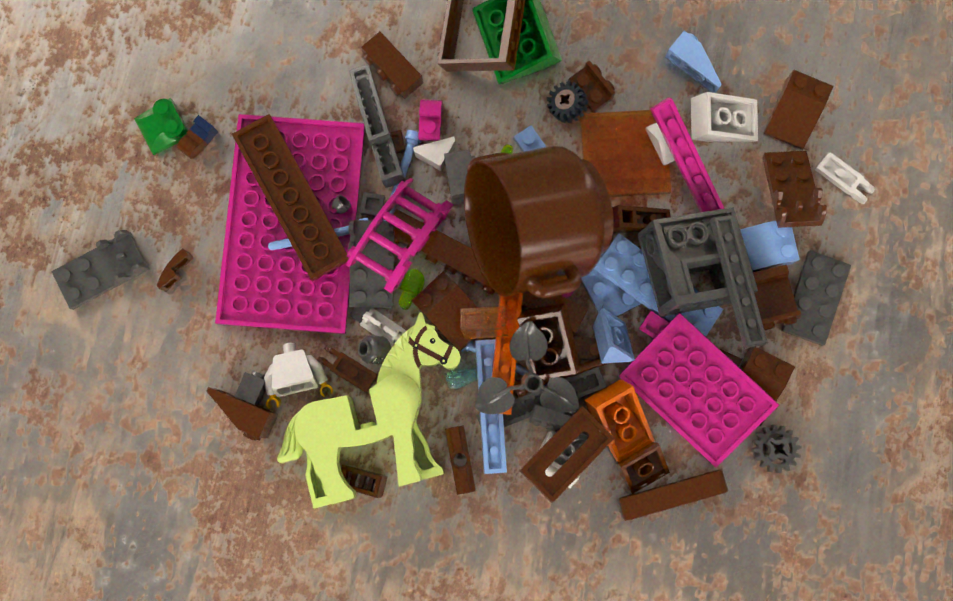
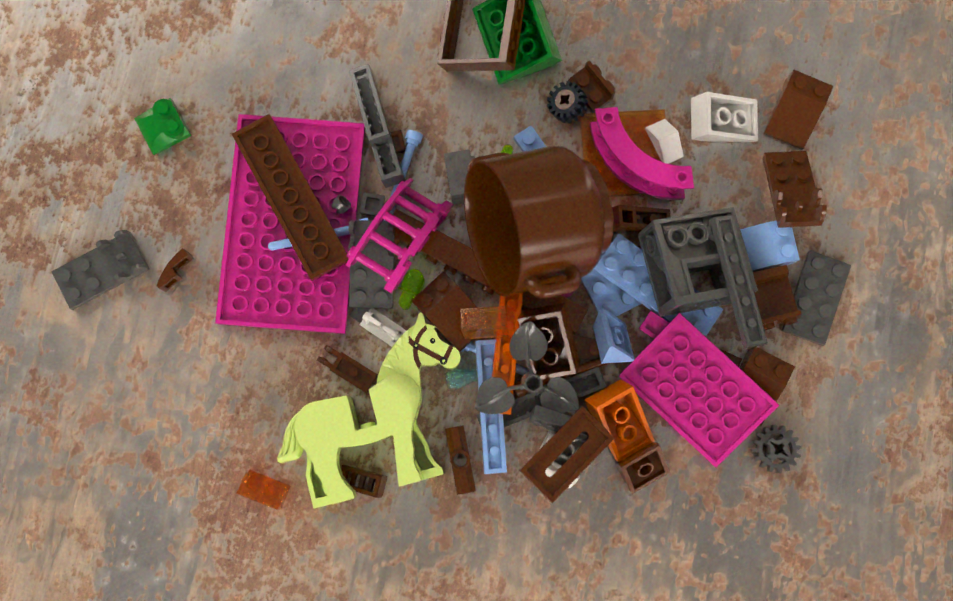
leg [177,115,218,159] -> none
reddish brown slope [206,387,278,441] -> none
flat silver brick [234,370,266,406] -> none
white torso [264,343,333,409] -> none
dark grey head [358,335,391,364] -> none
reddish brown brick [361,31,423,99] -> none
white slope [413,137,456,171] -> none
dark pink brick [418,99,443,141] -> none
reddish brown beam [618,469,728,521] -> none
dark pink plate [650,97,725,212] -> none
light blue slope [665,31,722,93] -> none
white hinge [815,152,875,204] -> none
none -> clear orange hinge [236,470,291,510]
none -> dark pink fence [590,107,694,200]

